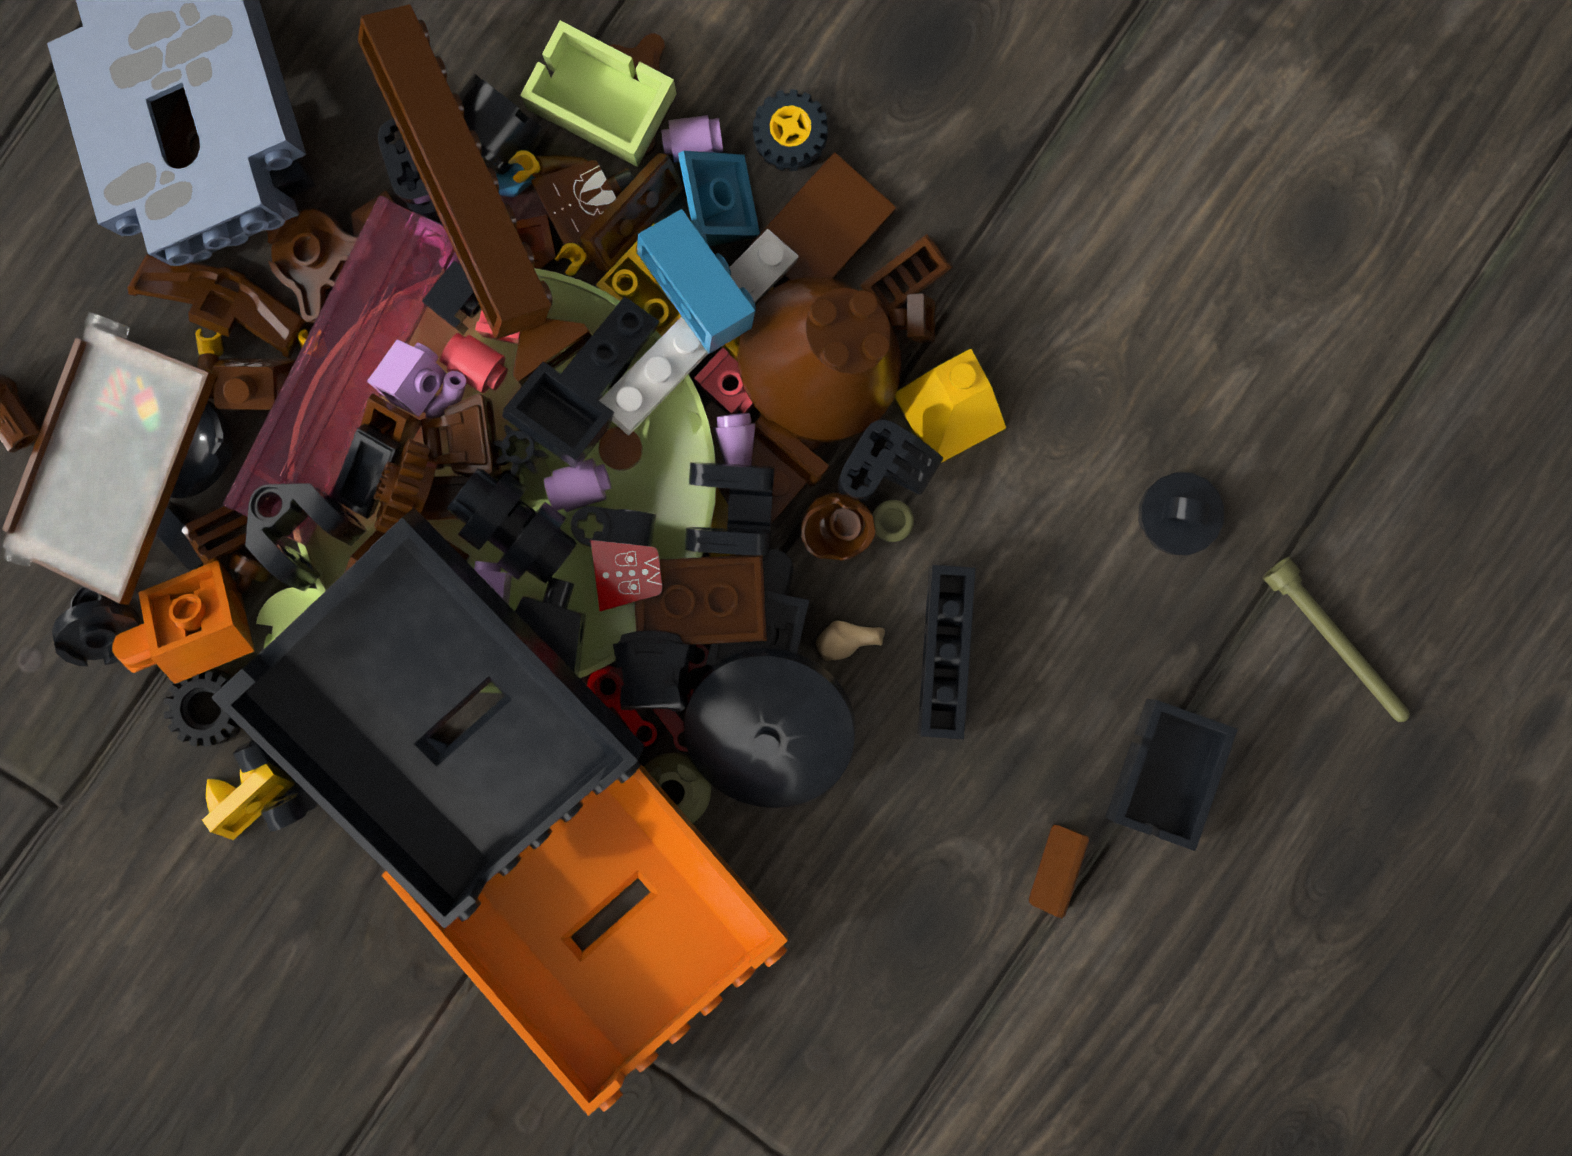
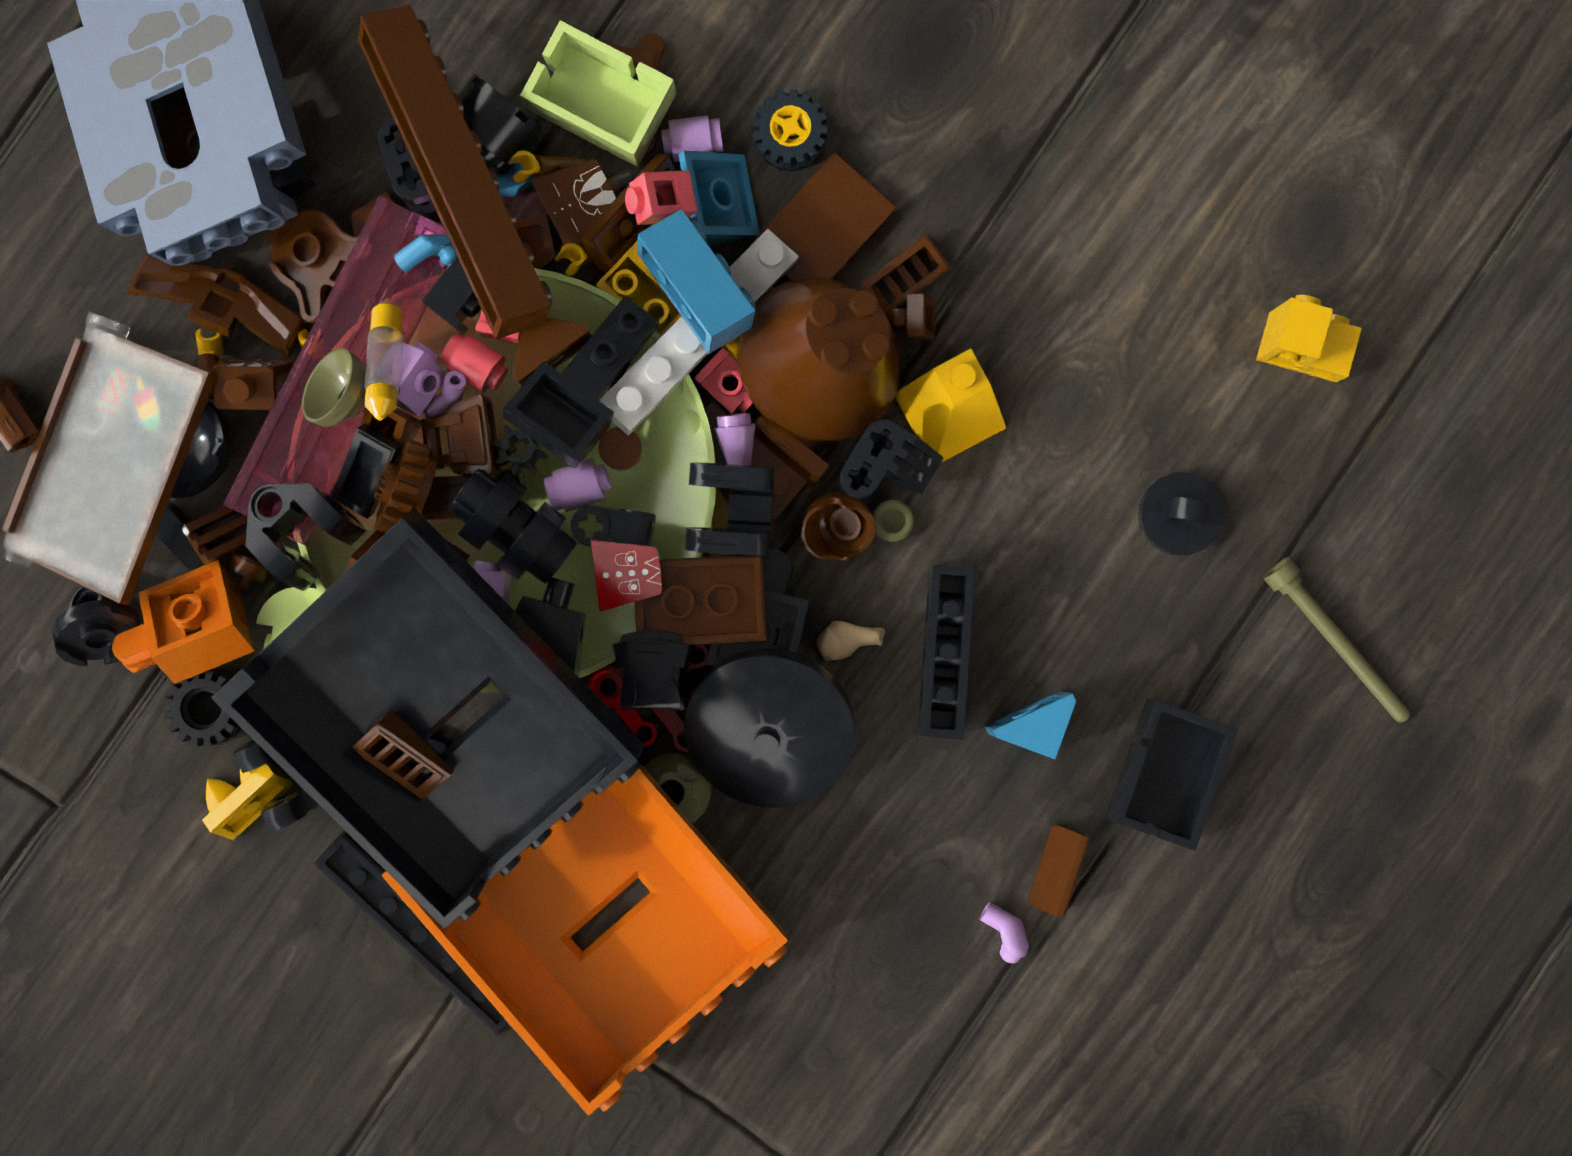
none -> olive piece [302,348,368,427]
none -> black tile [313,831,509,1036]
none -> reddish brown slope [352,709,454,800]
none -> piece [364,301,404,421]
none -> dark azure arm [394,234,459,272]
none -> coral brick [625,171,698,225]
none -> lavender arm [979,902,1029,964]
none -> dark azure slope [985,691,1076,759]
none -> yellow brick [1256,295,1362,382]

